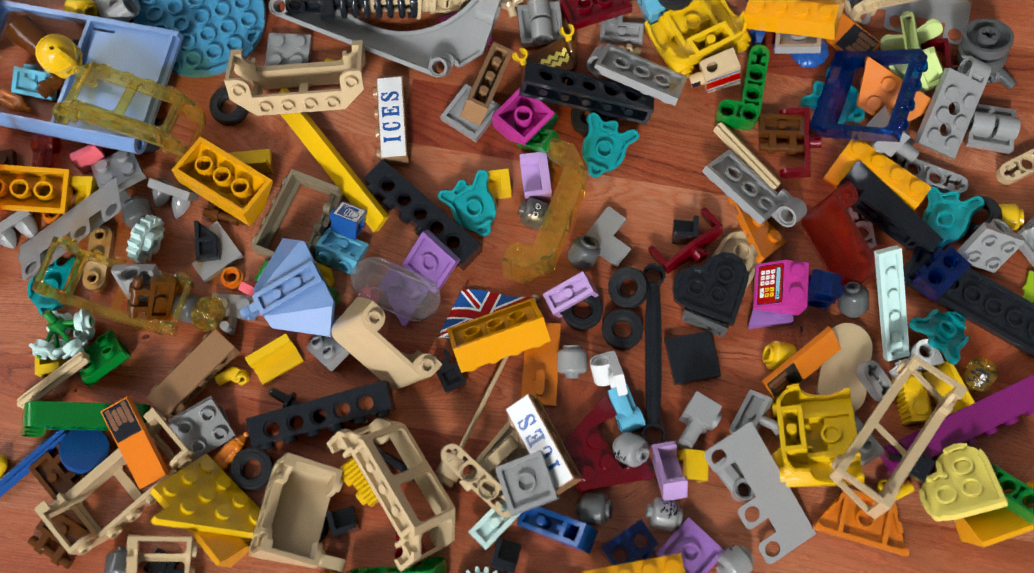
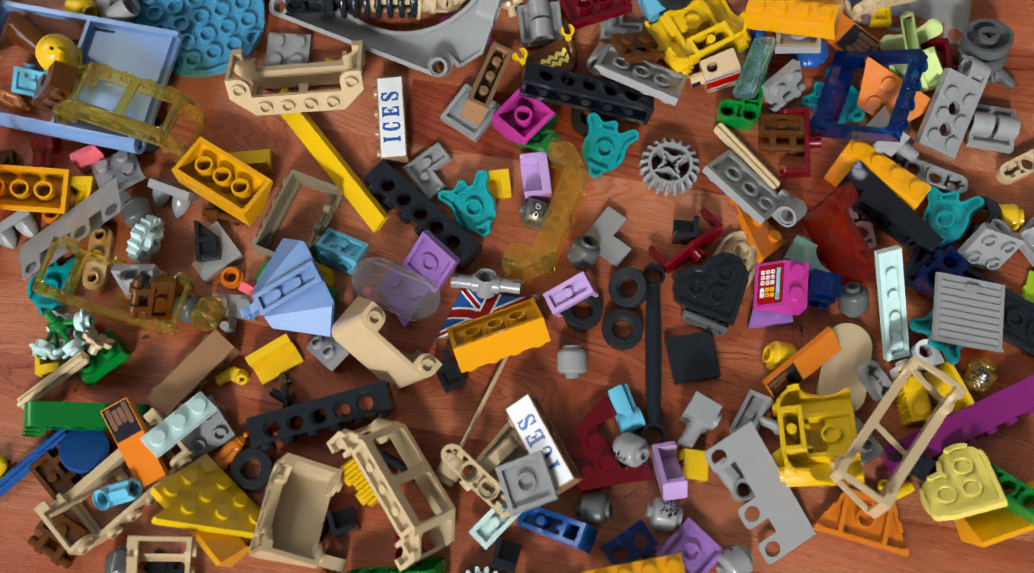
black tyre [209,87,249,126] -> none
blue brick [329,201,367,240] -> none
orange piece [521,323,561,407] -> none
white plate [590,350,628,396] -> none
none -> reddish brown arch [31,60,79,112]
none -> tan plant [82,329,115,355]
none -> medium azure piece [92,477,143,511]
none -> light aqua plate [140,391,217,459]
none -> black helmet [279,372,293,399]
none -> light grey tile [403,142,452,201]
none -> light grey pin [451,268,521,299]
none -> reddish brown plate [610,31,666,64]
none -> light grey gear [639,137,700,197]
none -> clear light blue plate [732,37,777,98]
none -> light grey plate [762,59,806,114]
none -> sand green arch [783,235,831,286]
none -> yellow tile [868,7,892,27]
none -> light grey piece [929,272,1005,353]

